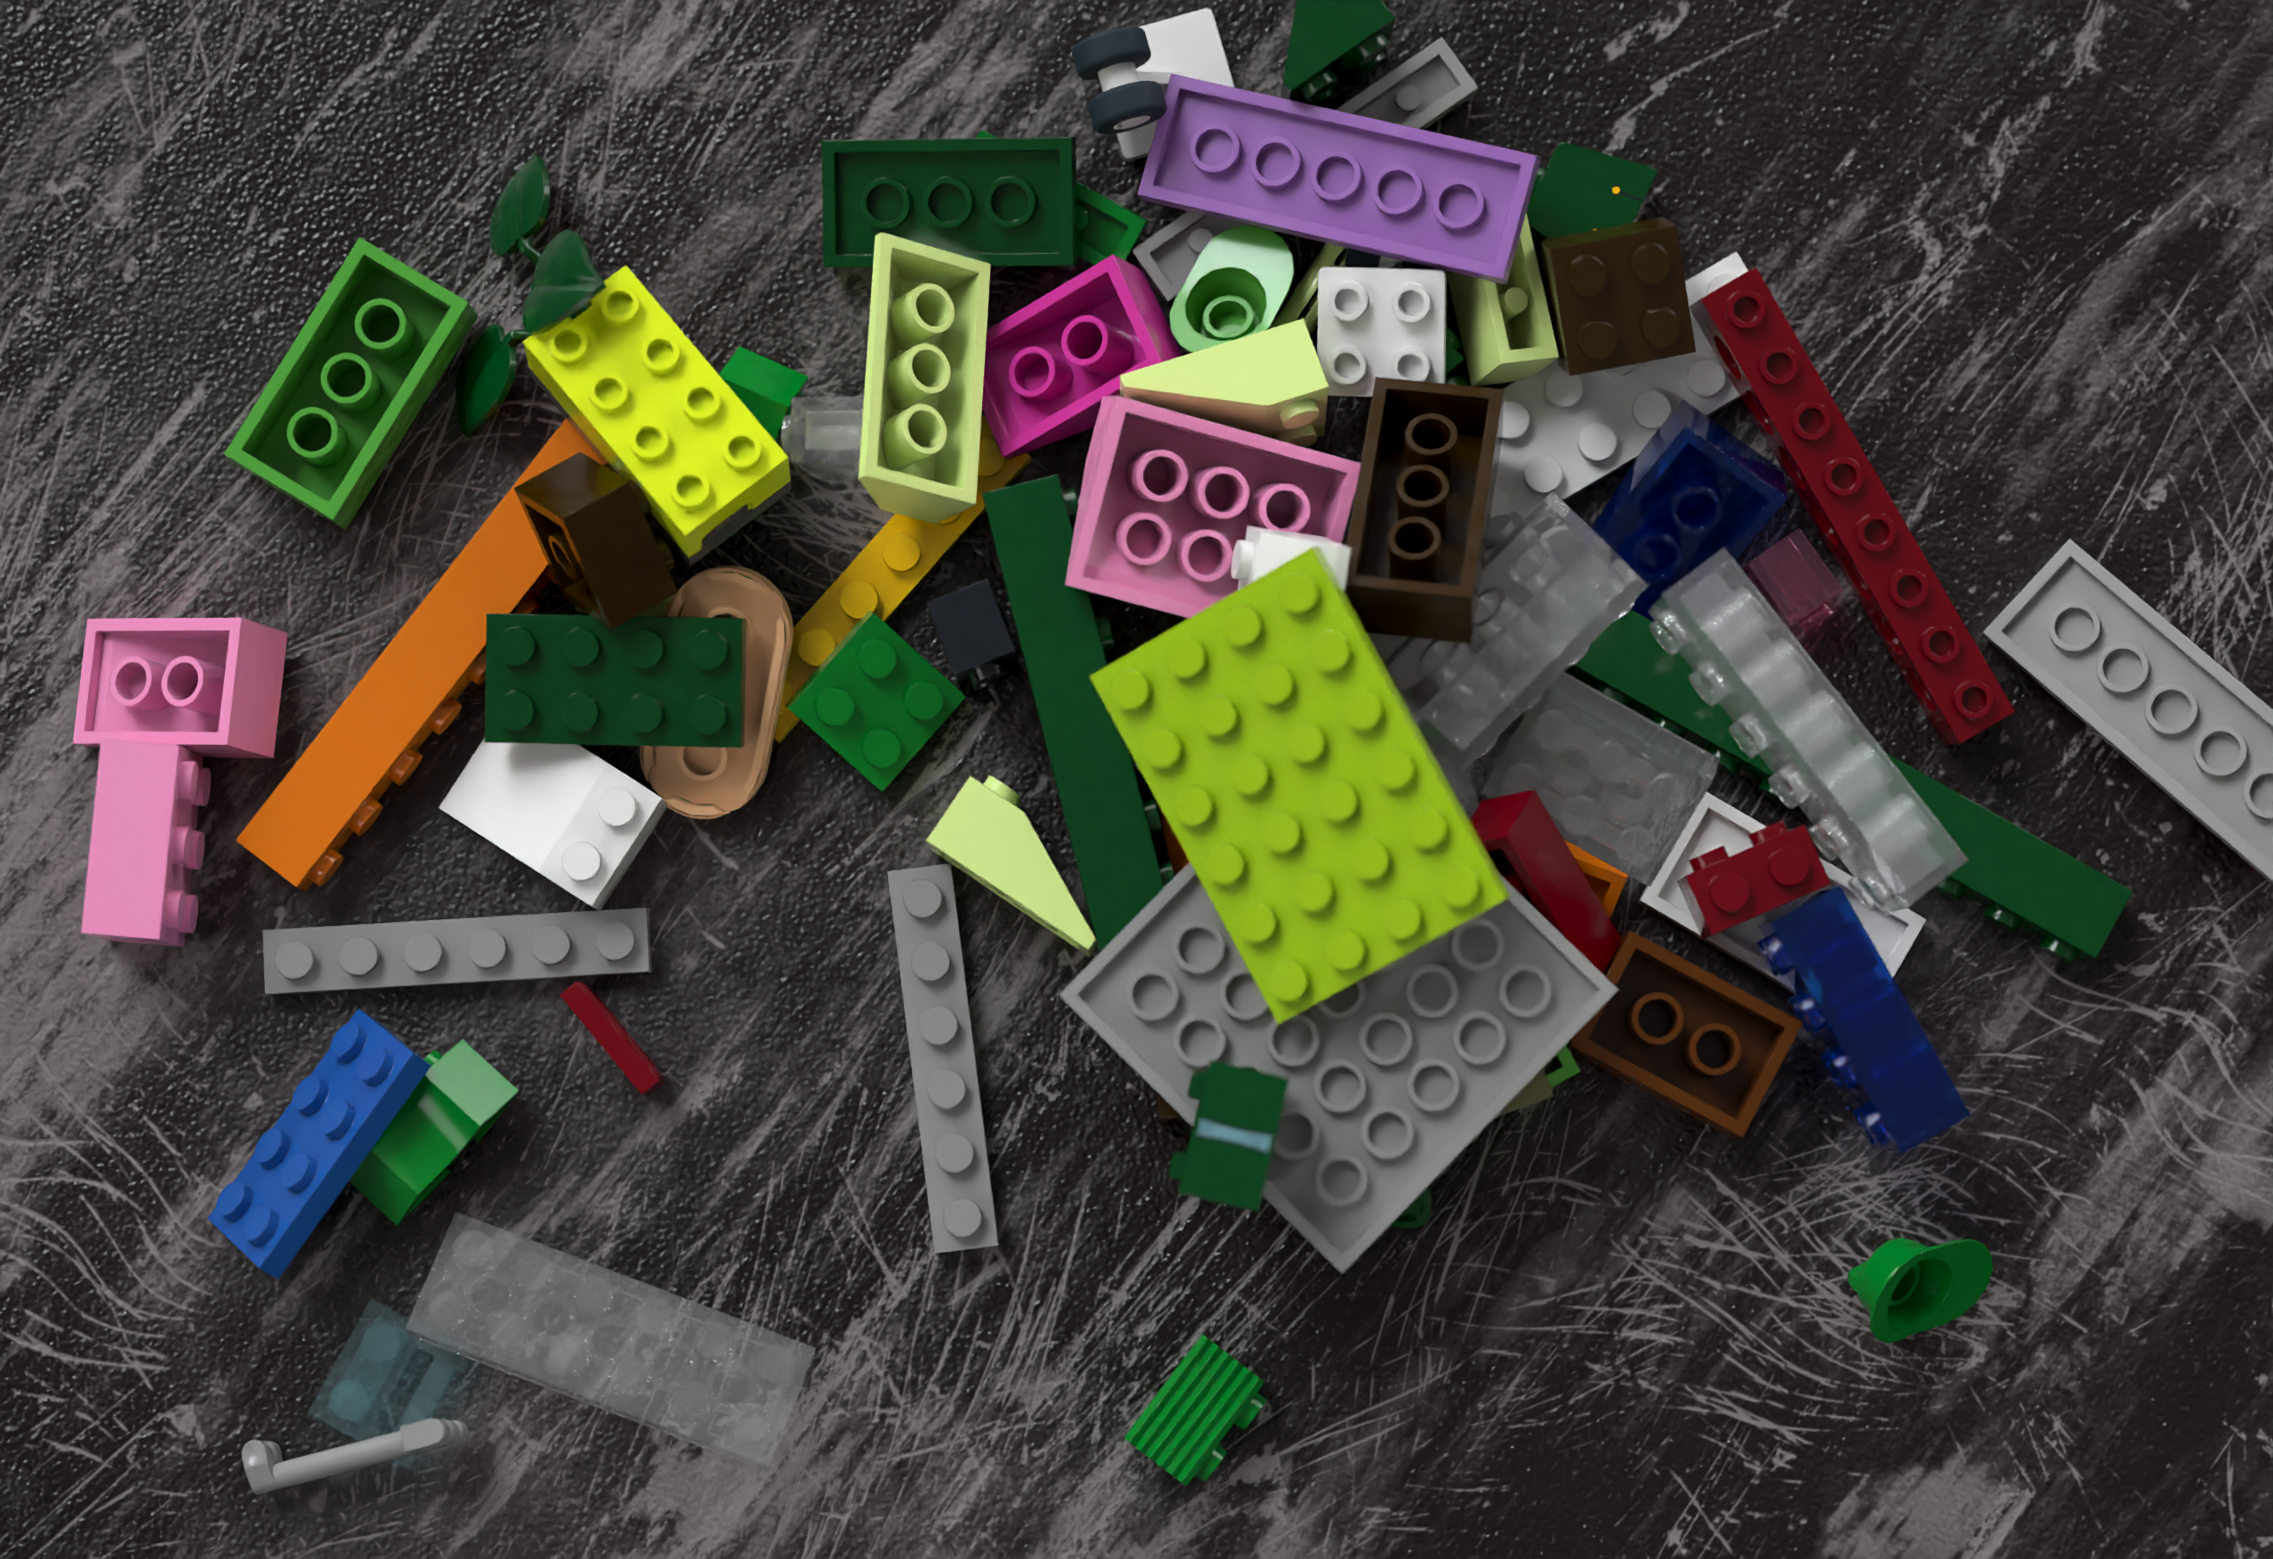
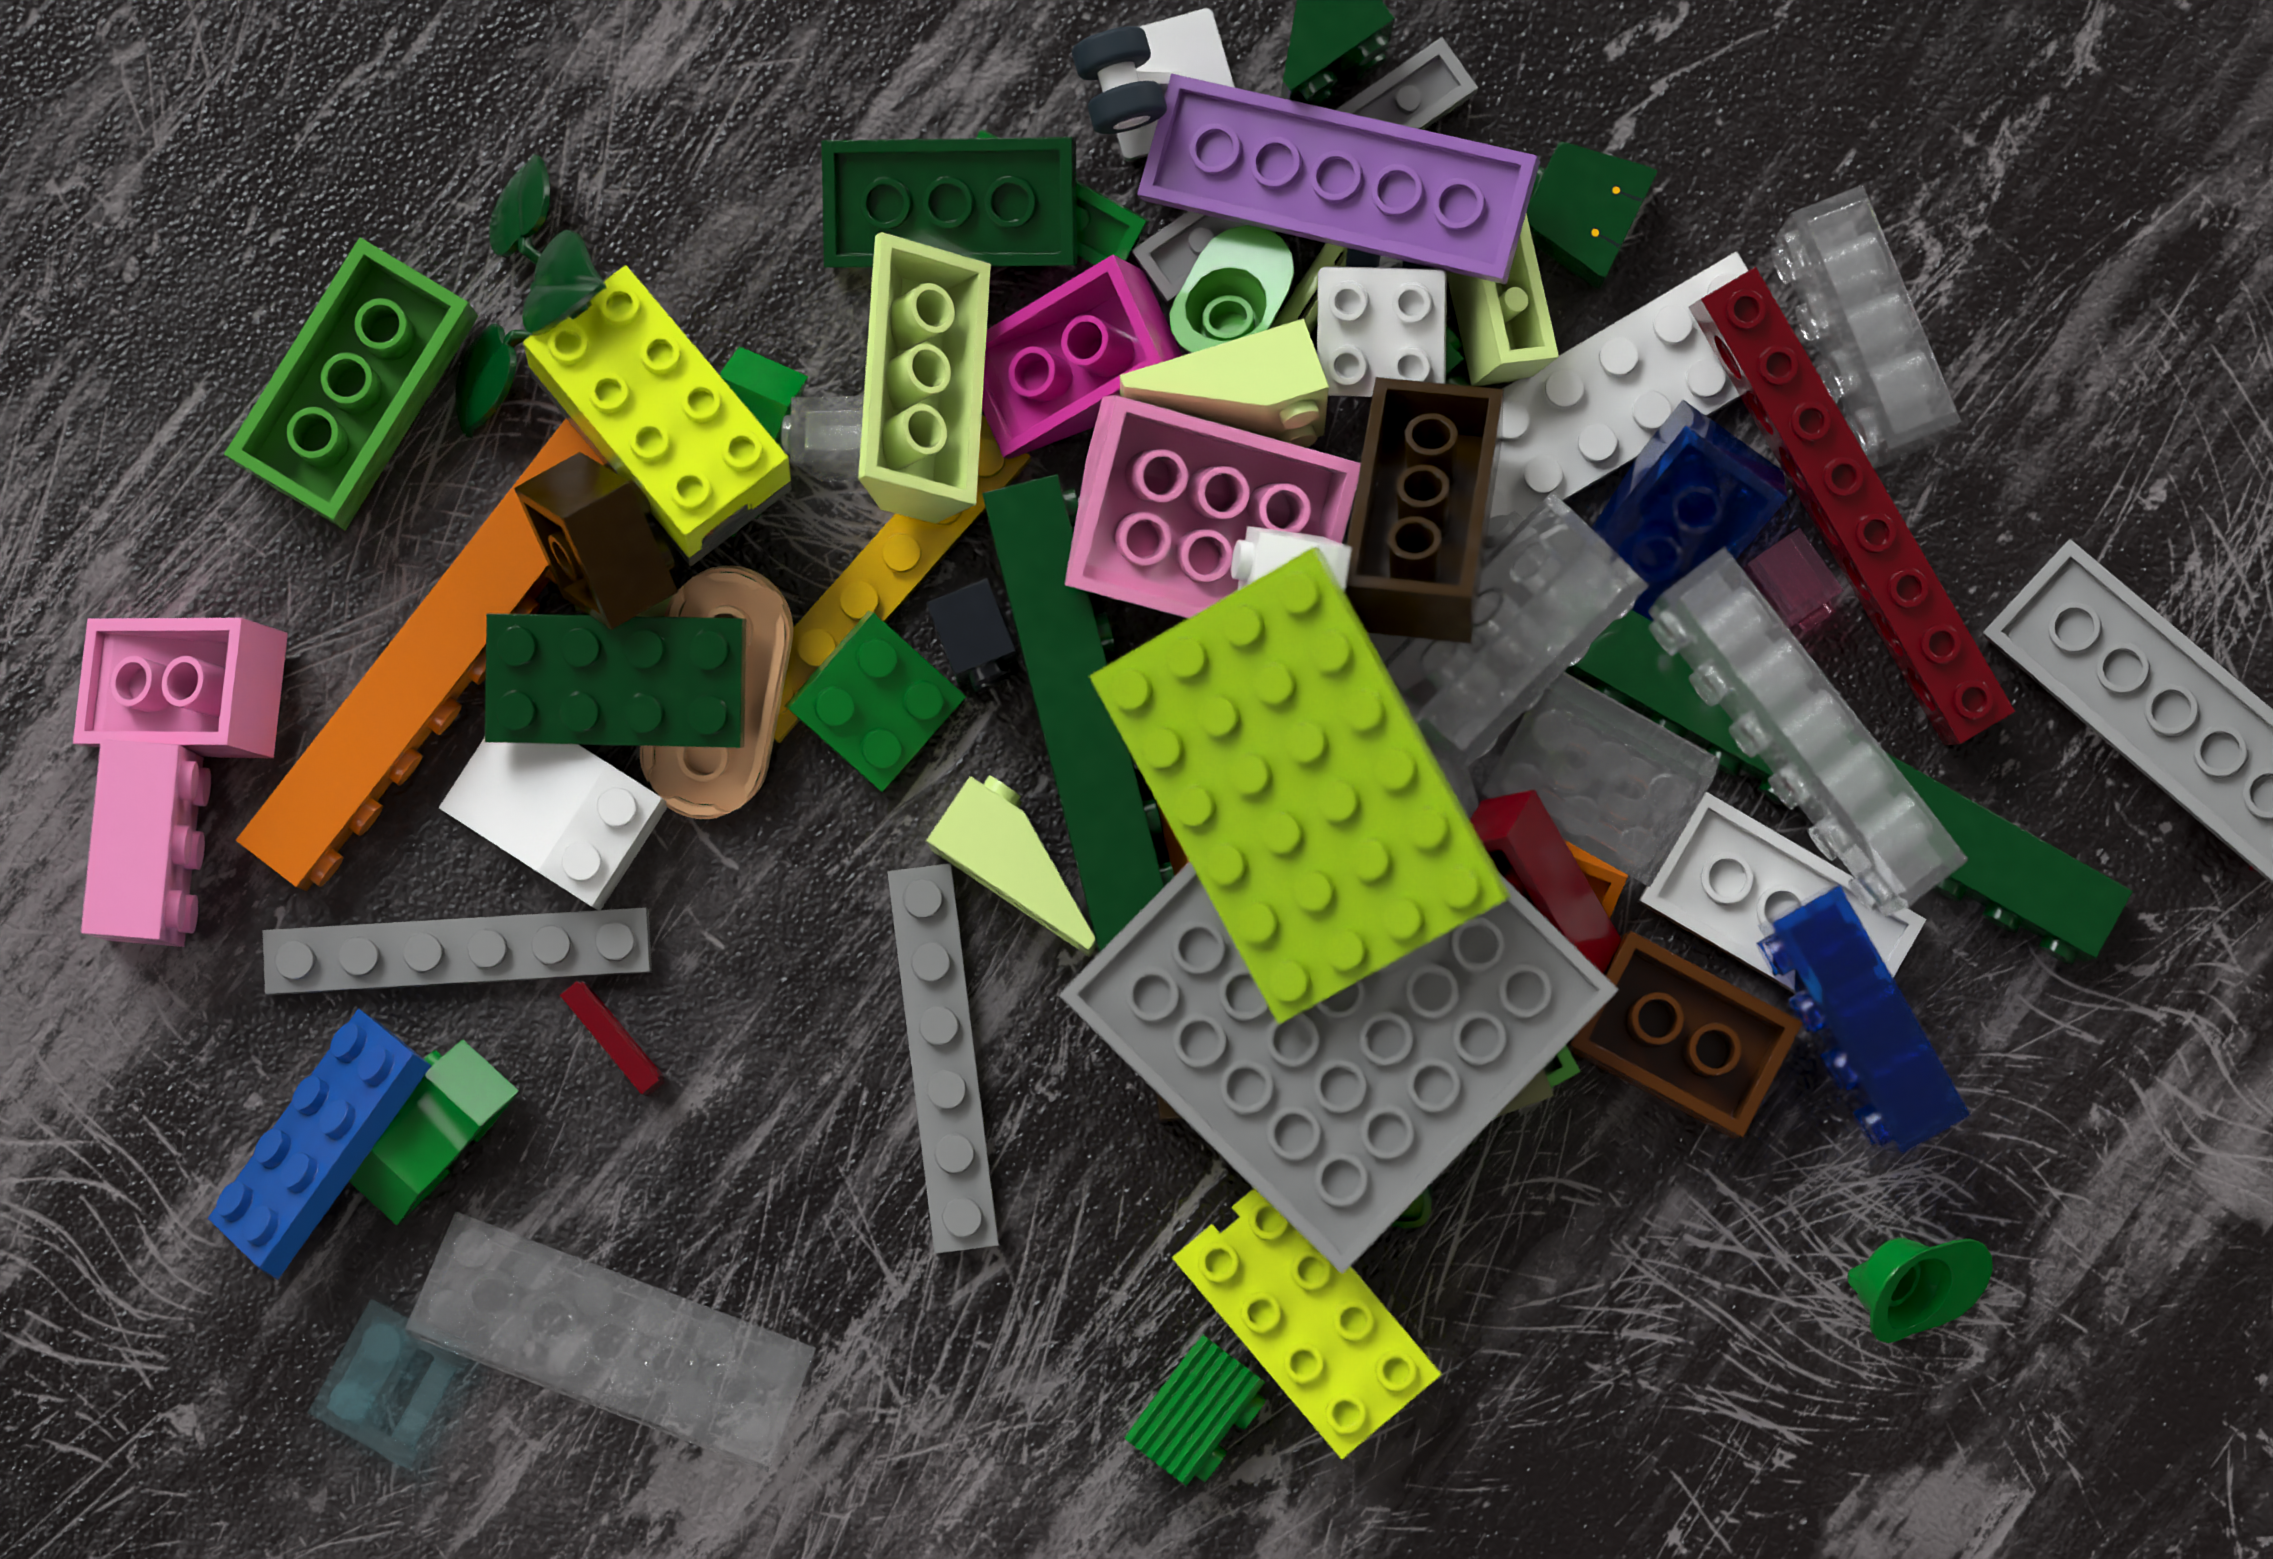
light grey hinge [242,1418,469,1495] -> none
dark green container [1168,1060,1289,1212] -> none
dark brown brick [1538,217,1696,376] -> none
dark red brick [1677,820,1831,940] -> none
none -> neon yellow piece [1171,1187,1441,1459]
none -> clear brick [1771,185,1961,468]

